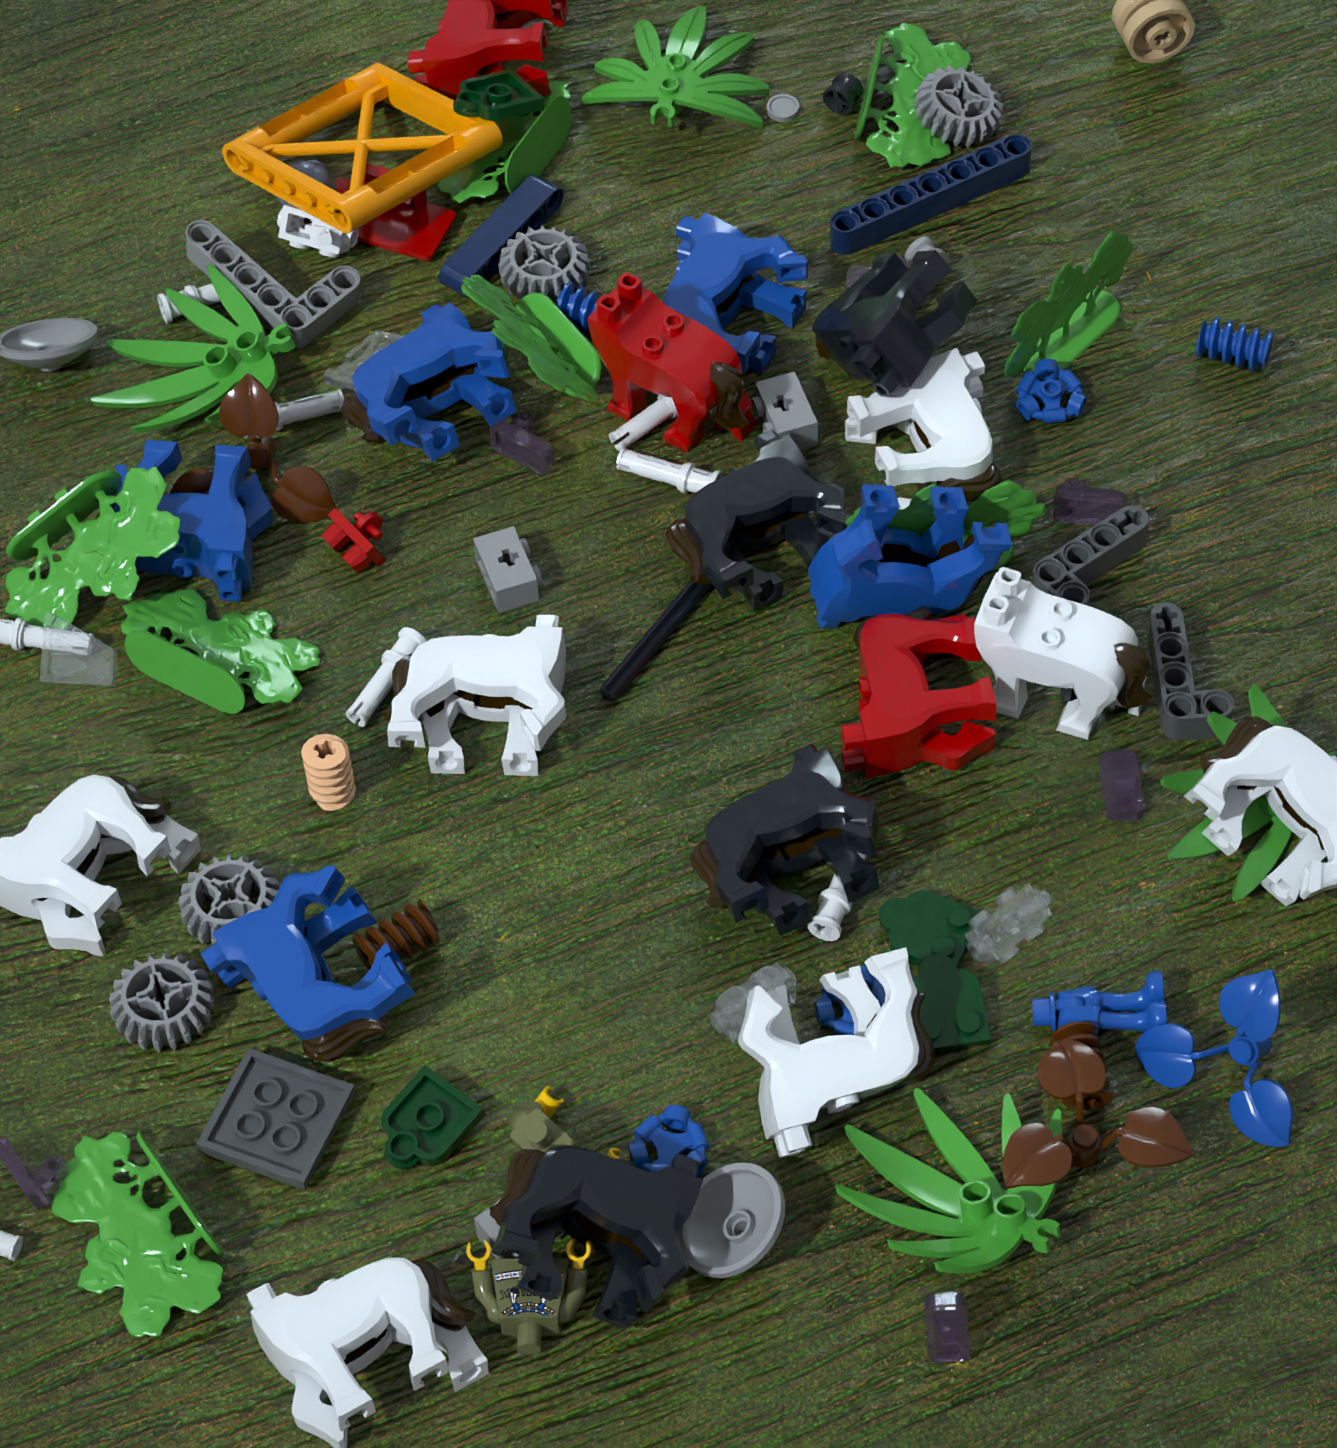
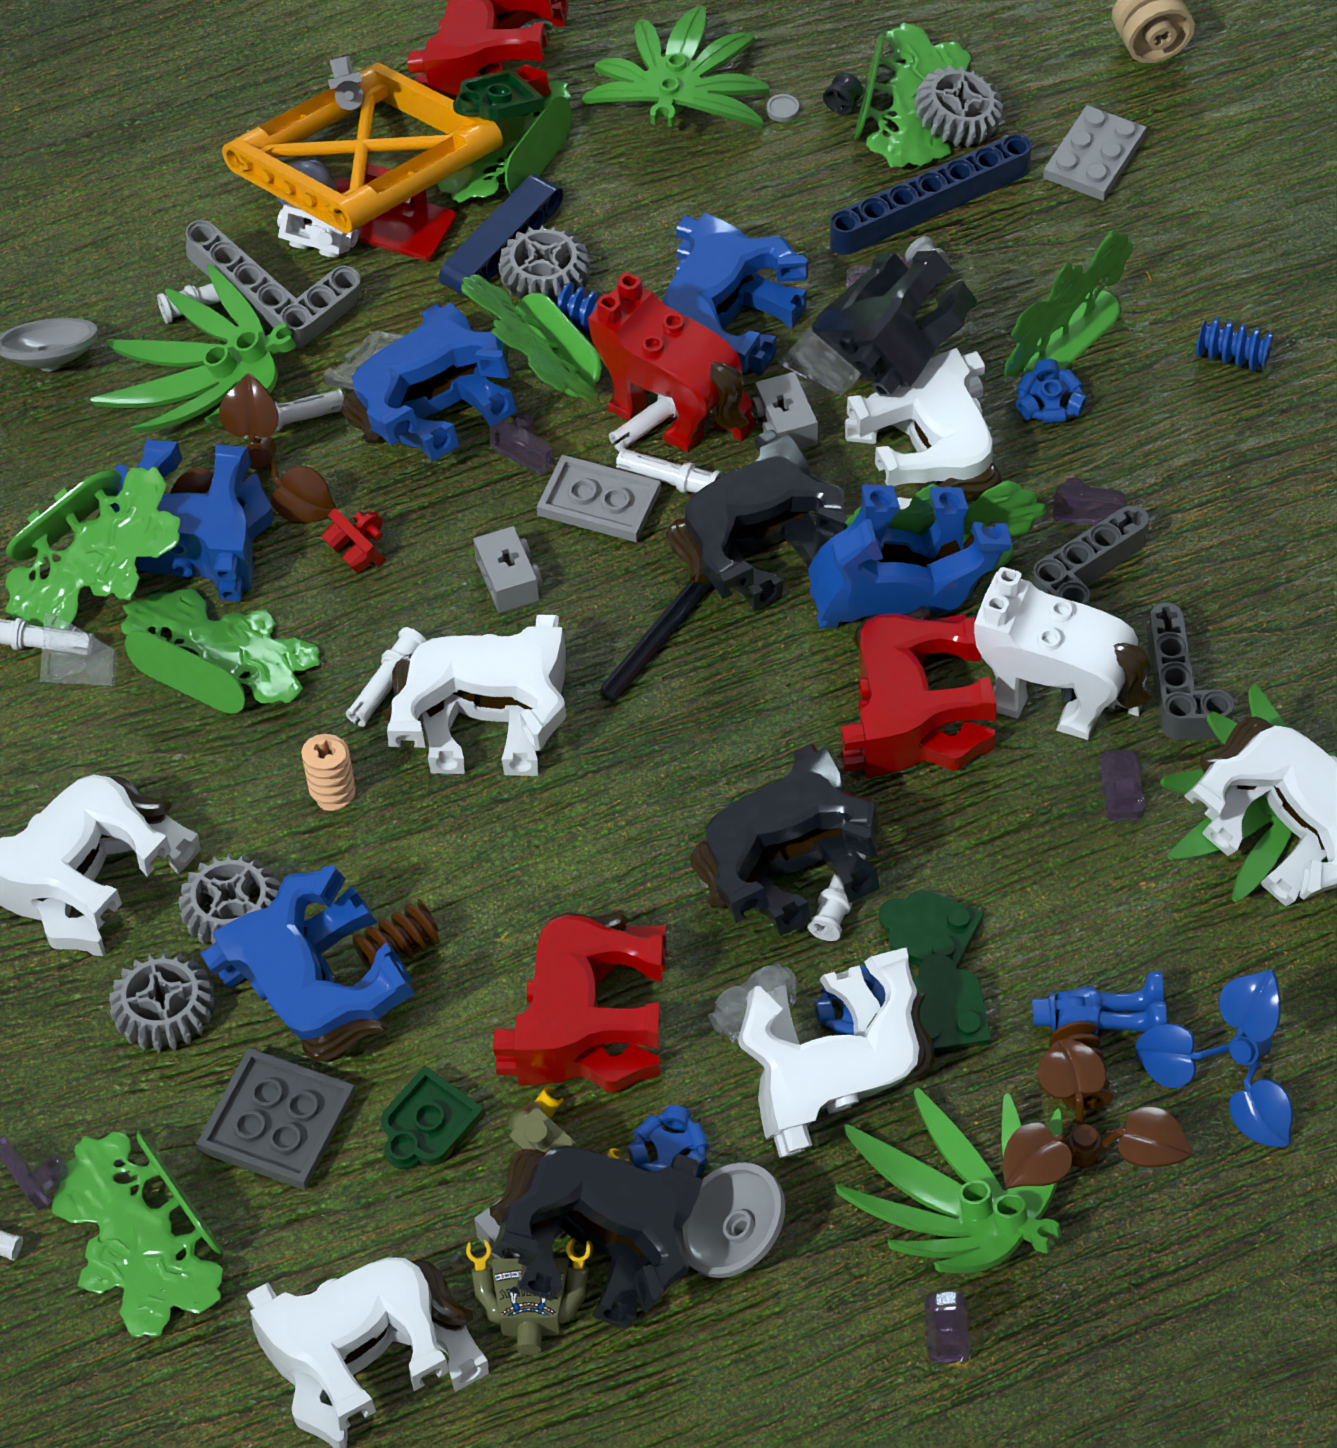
clear brick [964,883,1053,965] -> none
none -> light grey hips [328,56,364,110]
none -> red piece [493,910,667,1093]
none -> light grey plate [537,455,661,542]
none -> clear wing [778,329,861,396]
none -> light grey plate [1043,105,1146,201]

